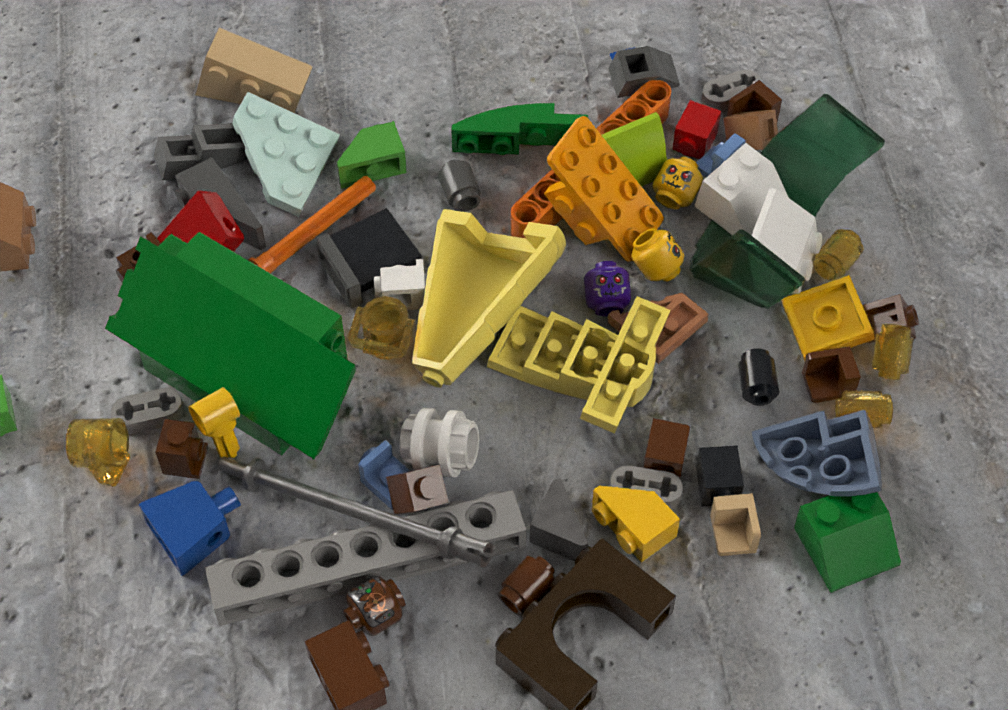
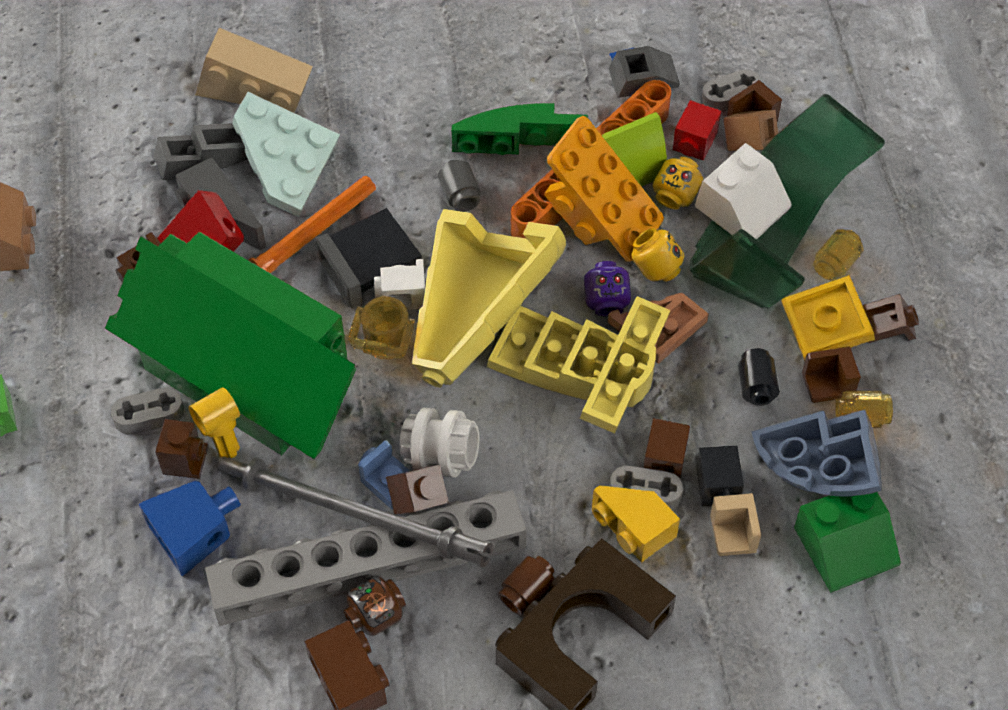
clear yellow piece [66,418,130,487] -> none
bright green slope [337,121,407,189] -> none
flat silver slope [530,478,589,561] -> none
medium blue bracket [696,133,746,177] -> none
white slope [749,188,822,294] -> none
clear yellow brick [871,324,914,380] -> none

